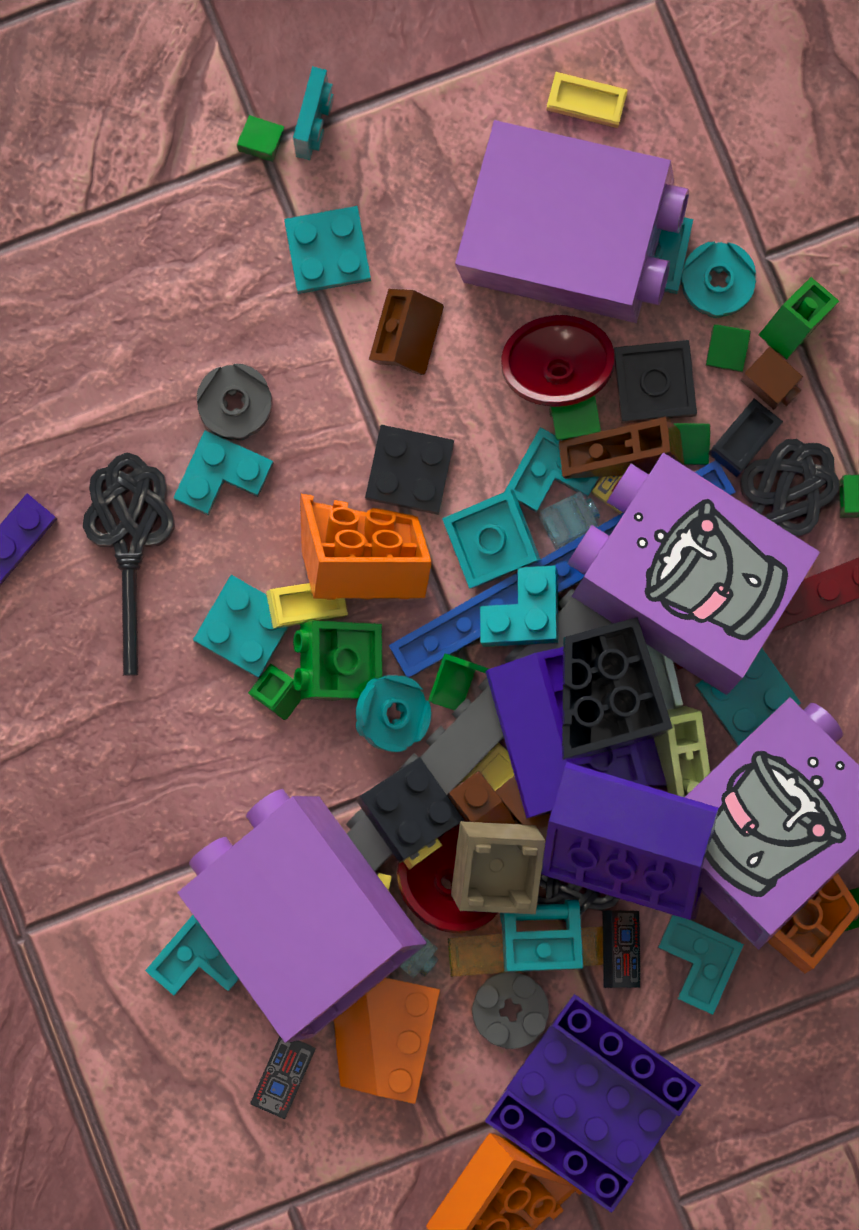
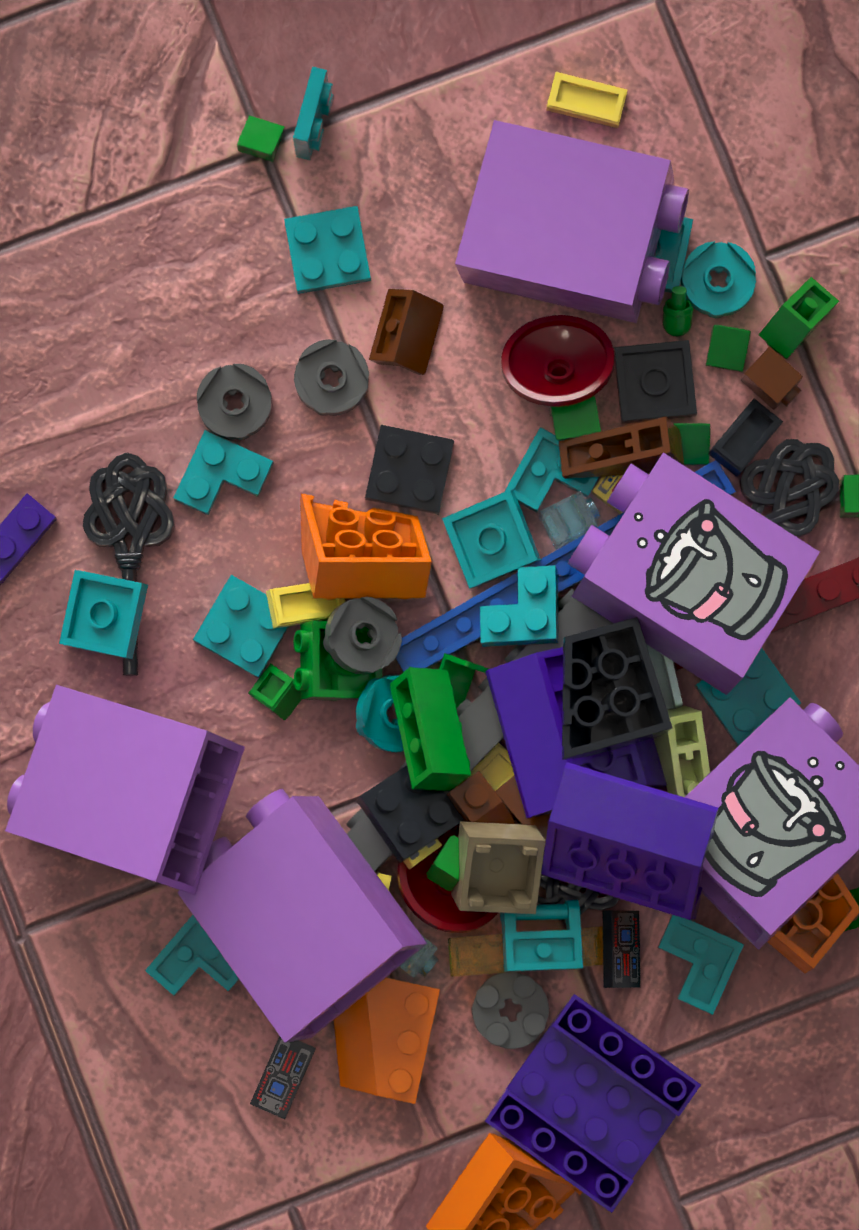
none -> medium lavender brick [5,685,245,895]
none -> teal plate [59,570,148,659]
none -> dark grey plate [294,339,369,416]
none -> dark grey plate [323,597,402,675]
none -> green brick [390,667,471,791]
none -> green slope [426,835,460,892]
none -> green cylinder [662,286,693,337]

